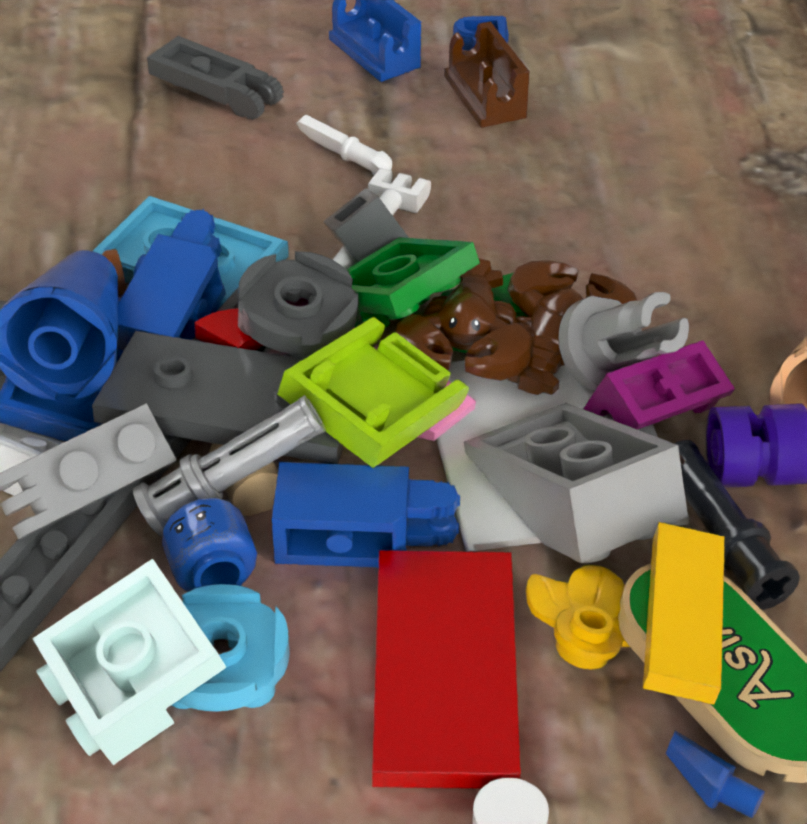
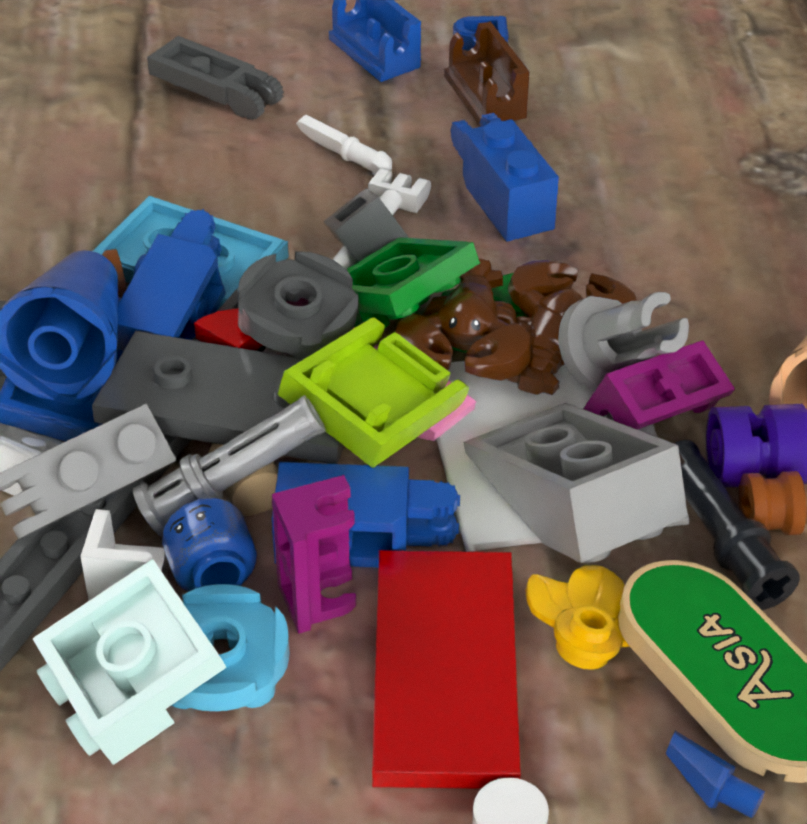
yellow tile [643,522,724,705] -> none
none -> white panel [81,509,169,601]
none -> magenta hinge [272,475,356,634]
none -> blue hinge [450,113,559,242]
none -> dark orange wheel [739,471,807,535]

